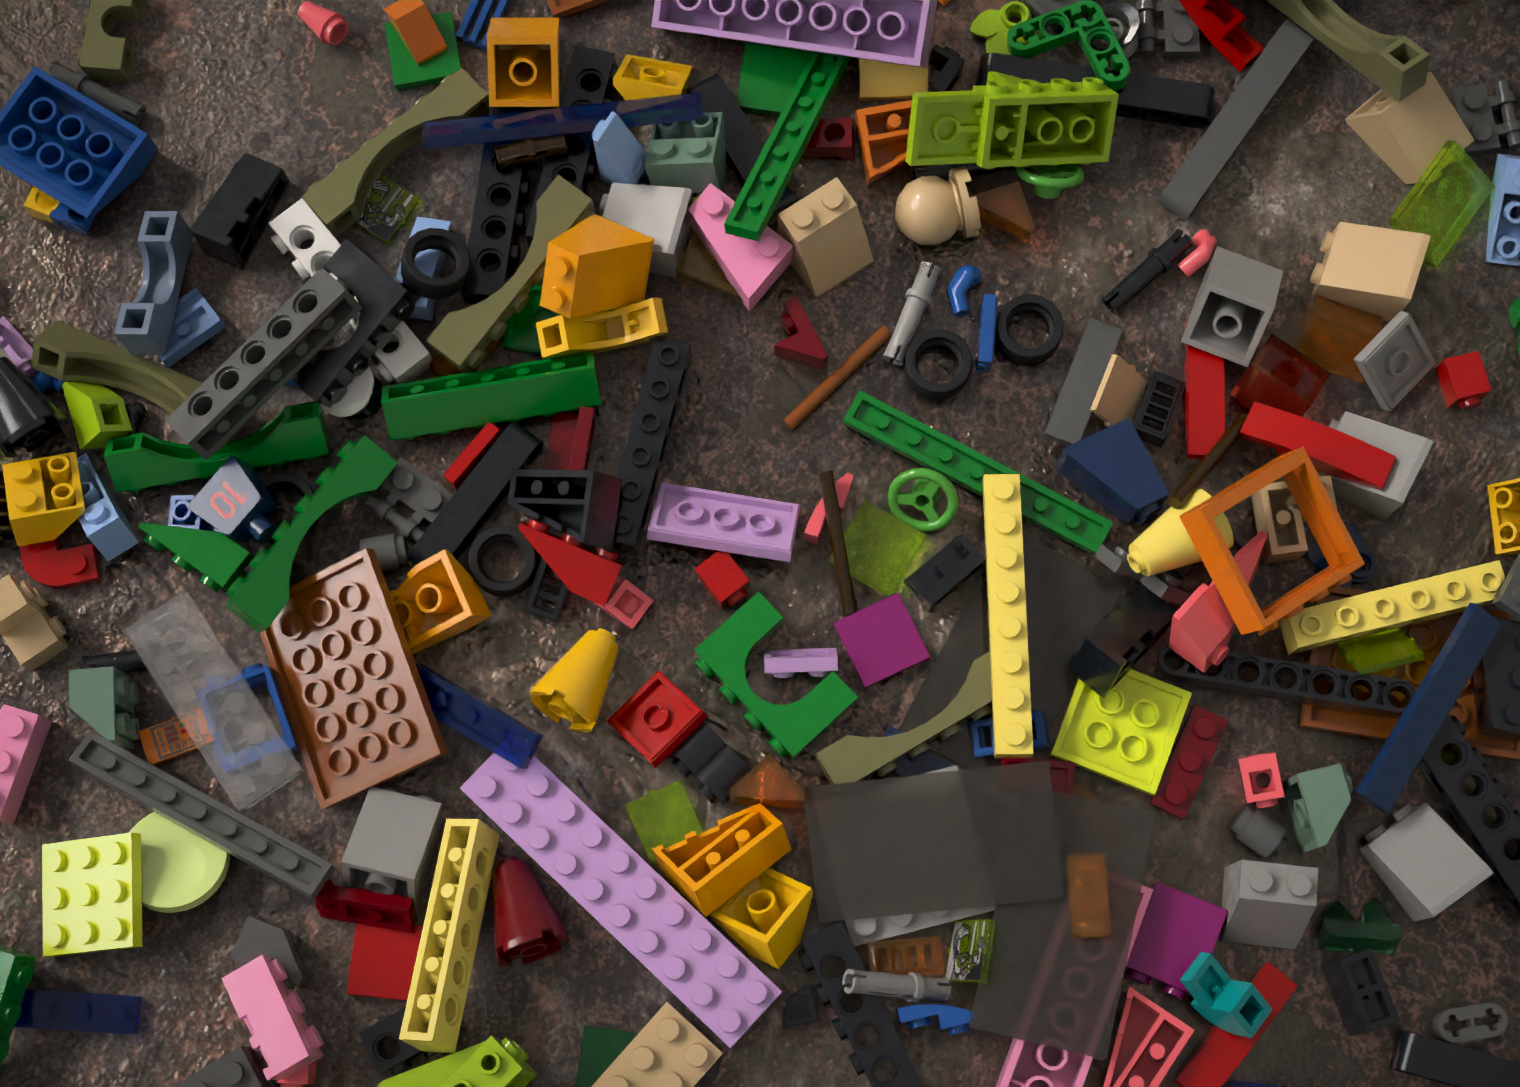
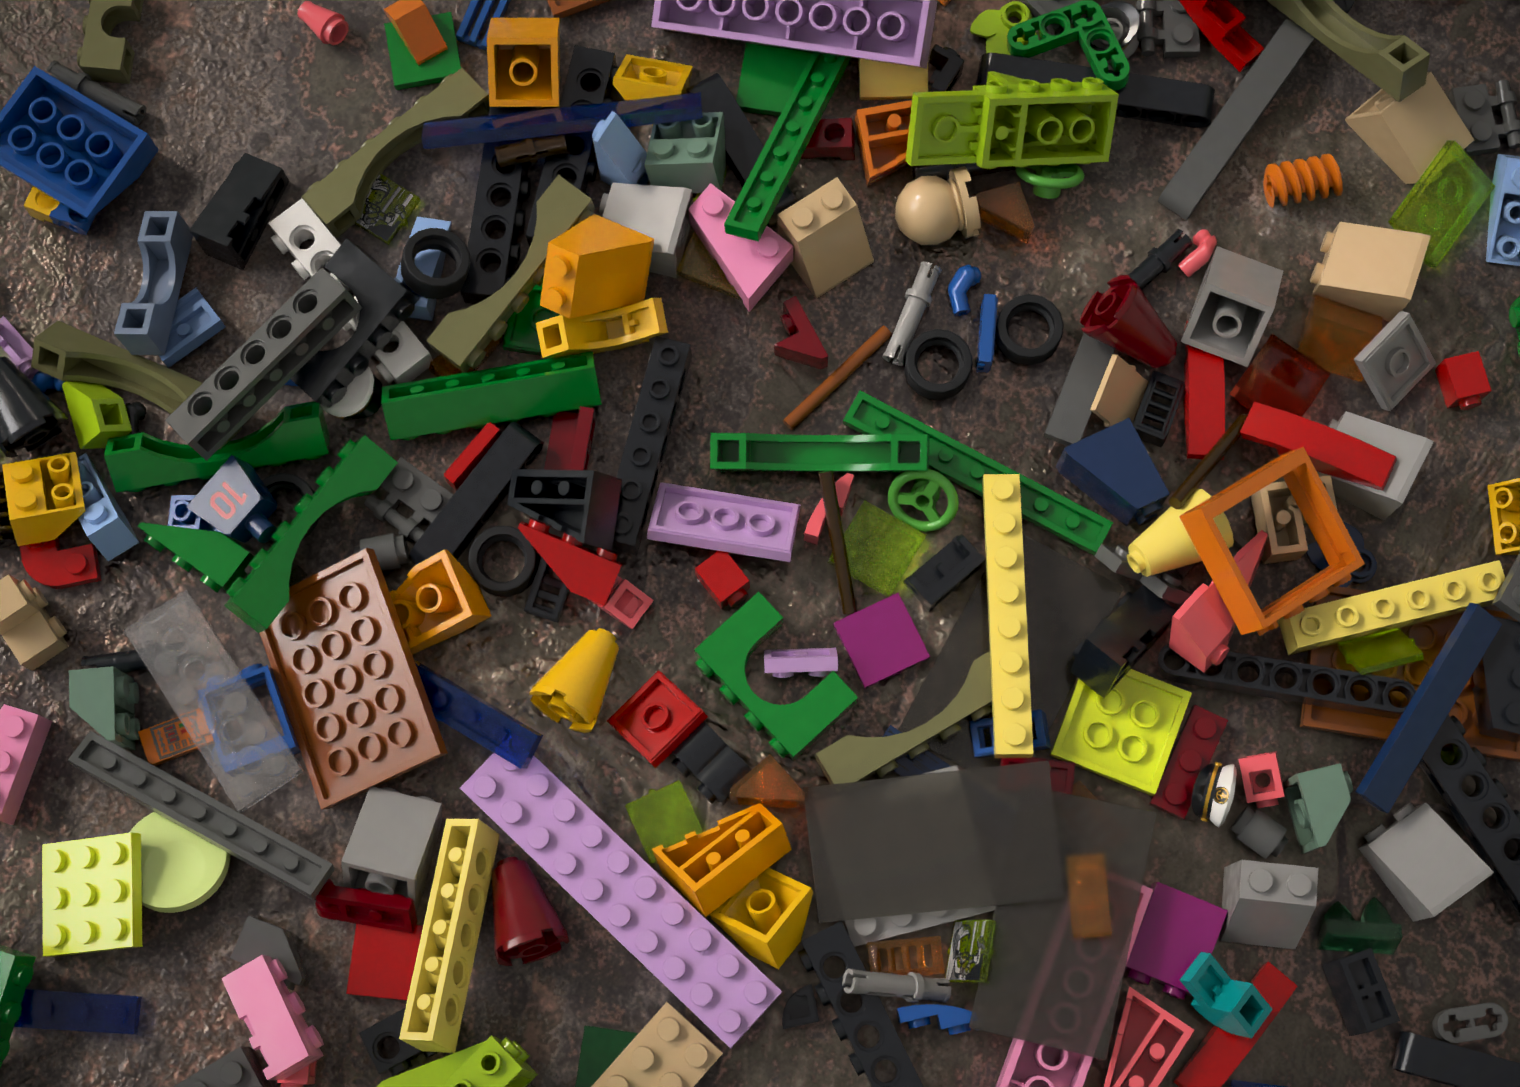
none -> green arch [710,433,930,472]
none -> dark red cone [1080,275,1177,368]
none -> piece [1192,762,1237,828]
none -> orange piece [1263,154,1343,208]

